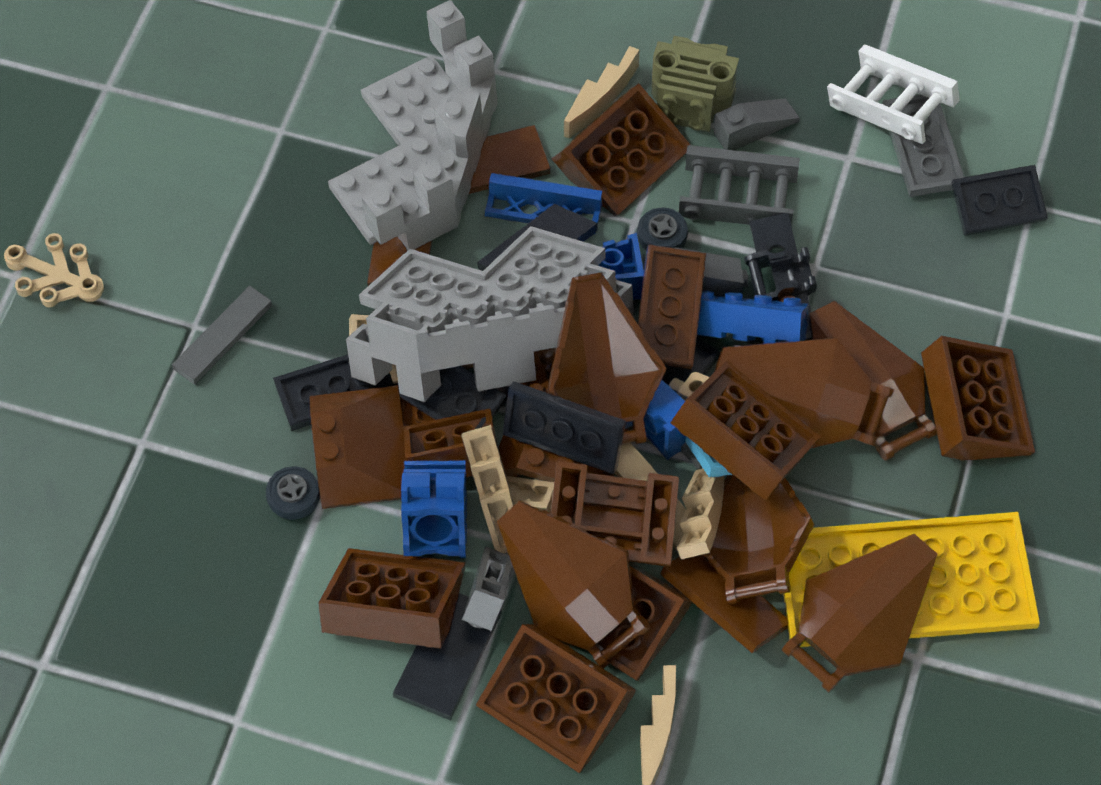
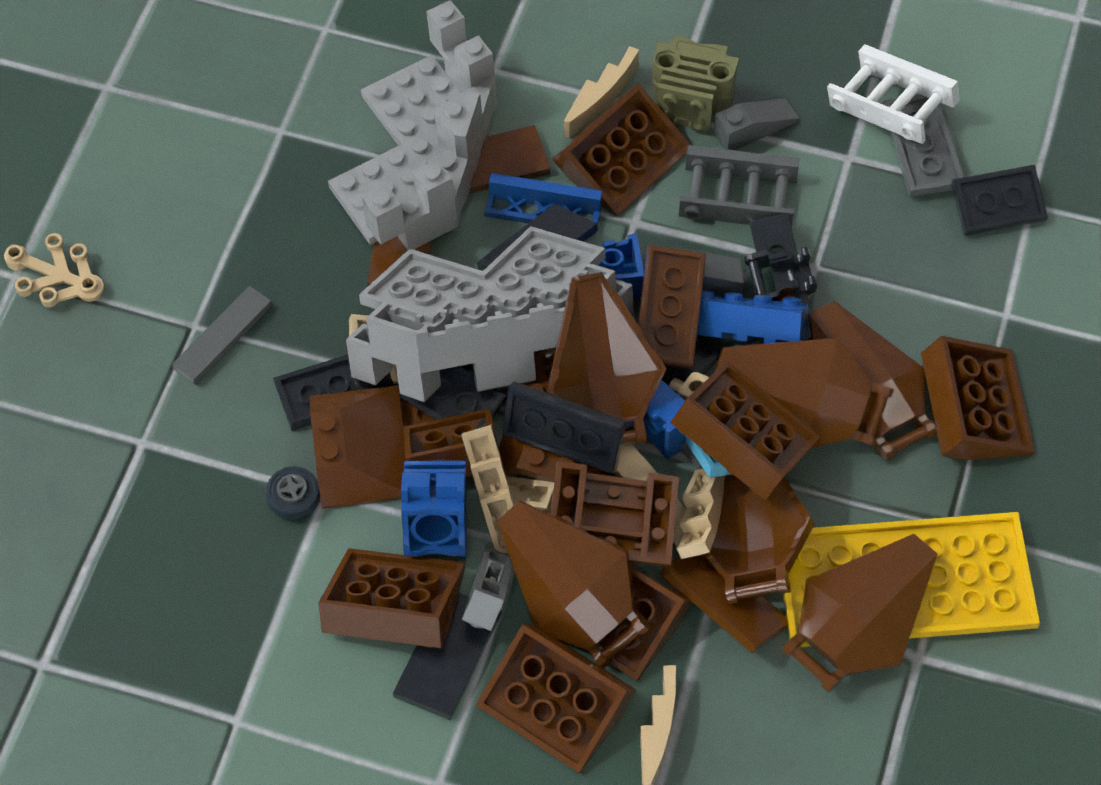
black wheel [637,207,688,251] -> none

